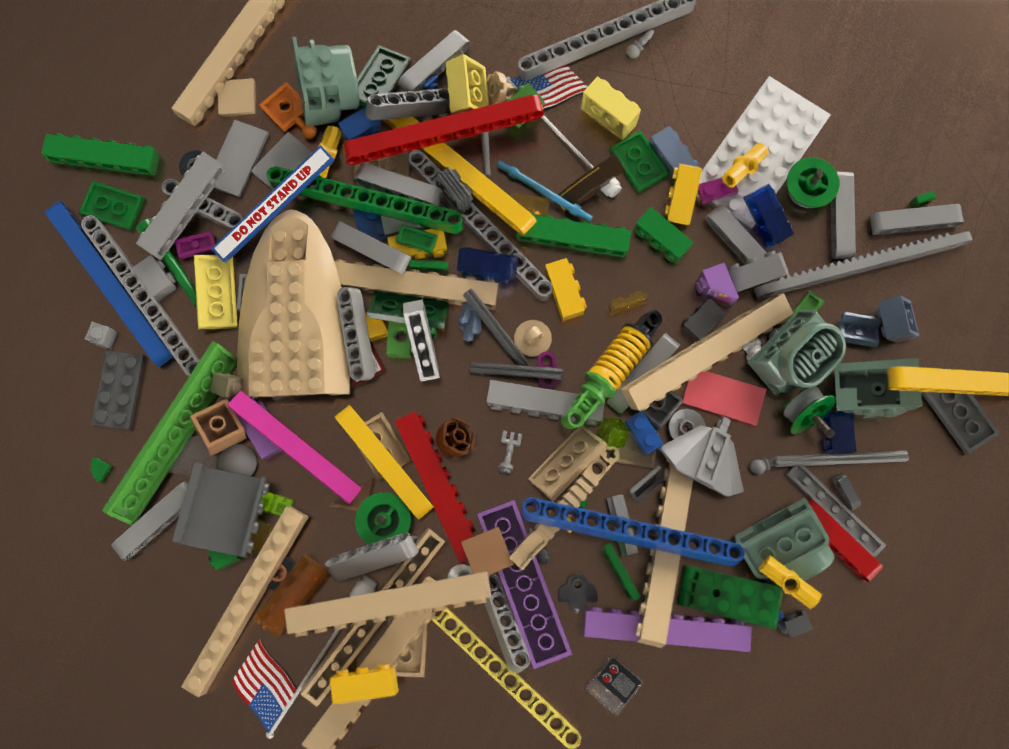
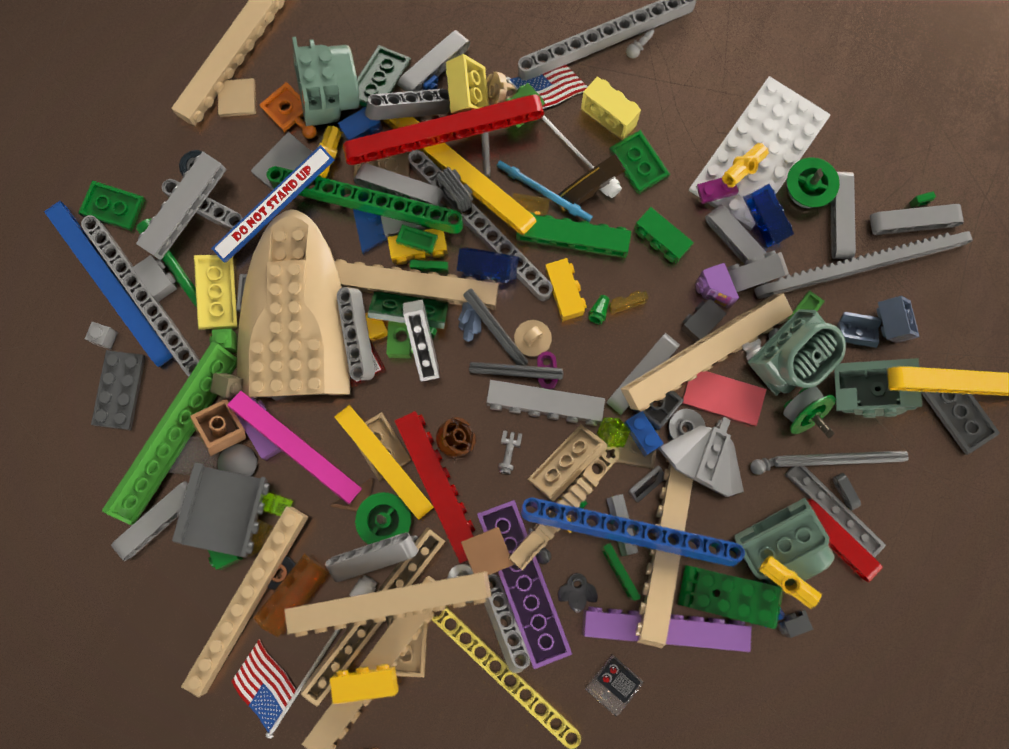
green brick [41,133,160,176] -> none
green tile [91,457,112,483] -> none
magenta plate [175,231,216,259] -> none
light grey tile [213,120,269,198] -> none
light grey beam [330,220,411,274] -> none
piece [561,310,662,430] -> none
sand blue brick [649,126,700,181] -> none
yellow brick [664,163,702,225] -> none
clear blue brick [822,413,857,454] -> none
none -> bright green brick [209,329,237,353]
none -> green cone [588,295,610,324]

